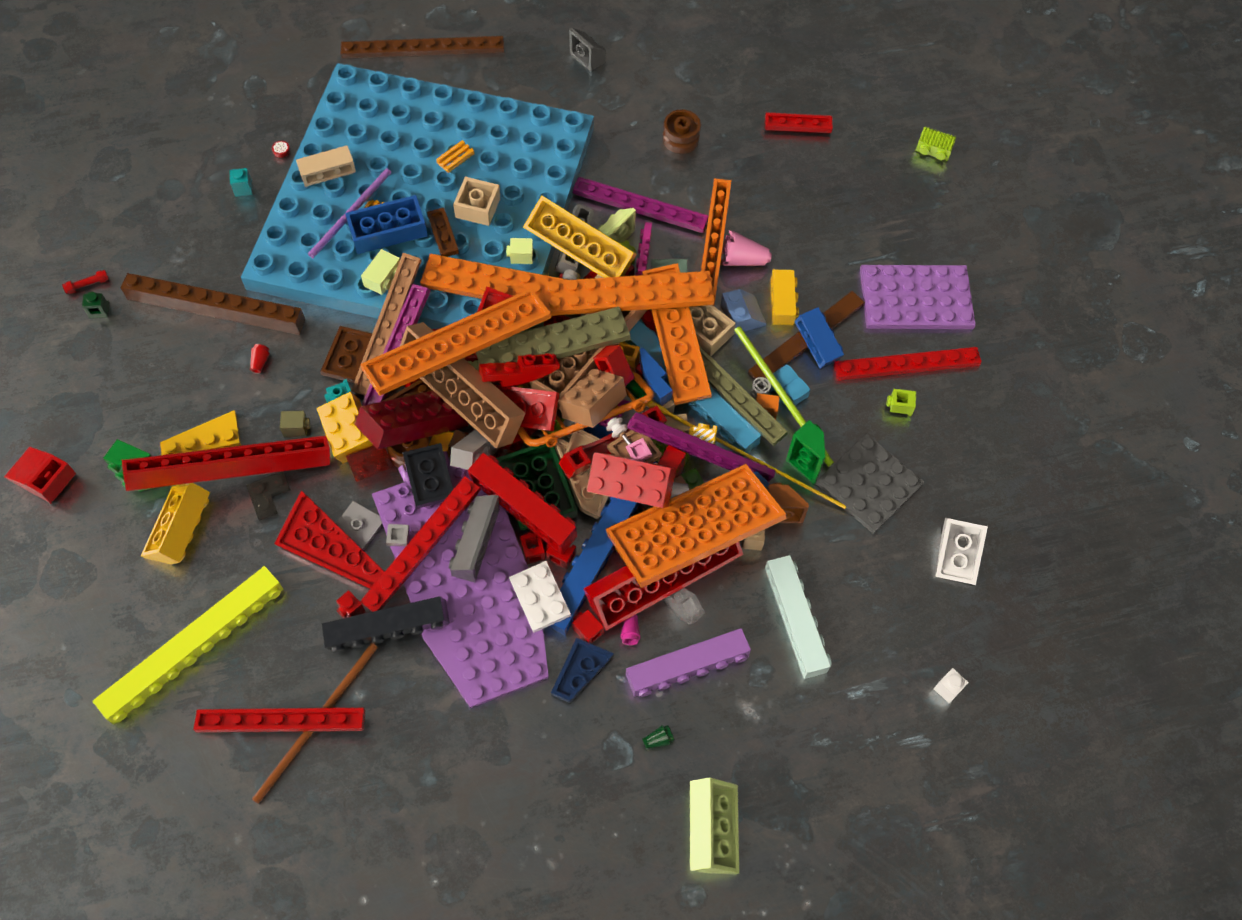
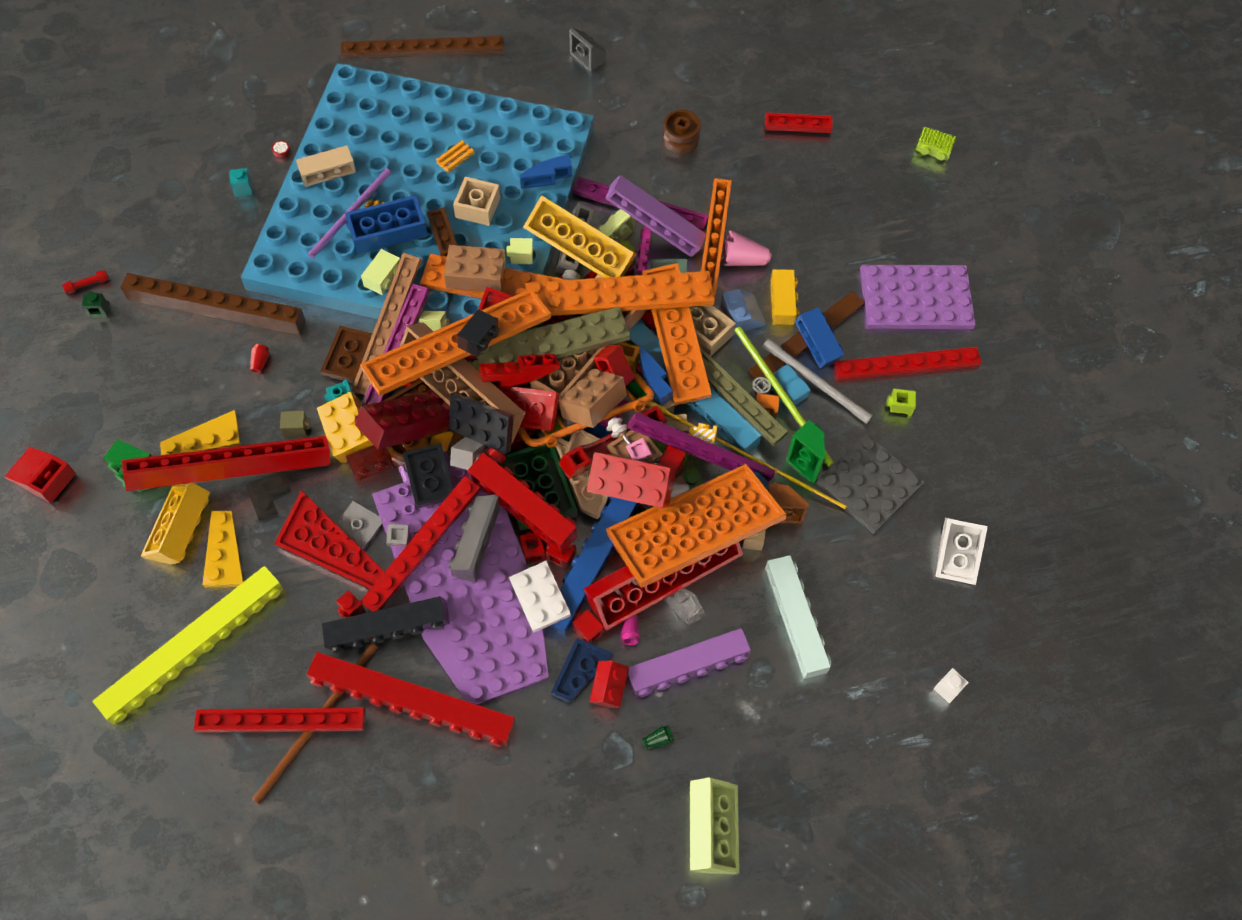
none -> yellow wing [202,511,244,588]
none -> red brick [306,652,515,747]
none -> yellowish green brick [419,310,449,331]
none -> medium nougat brick [444,245,506,292]
none -> black plate [448,392,514,454]
none -> black brick [457,309,500,357]
none -> red tile [486,448,506,464]
none -> blue slope [520,155,572,189]
none -> red brick [589,661,629,708]
none -> medium lavender brick [605,175,706,257]
none -> light grey piece [762,338,873,424]

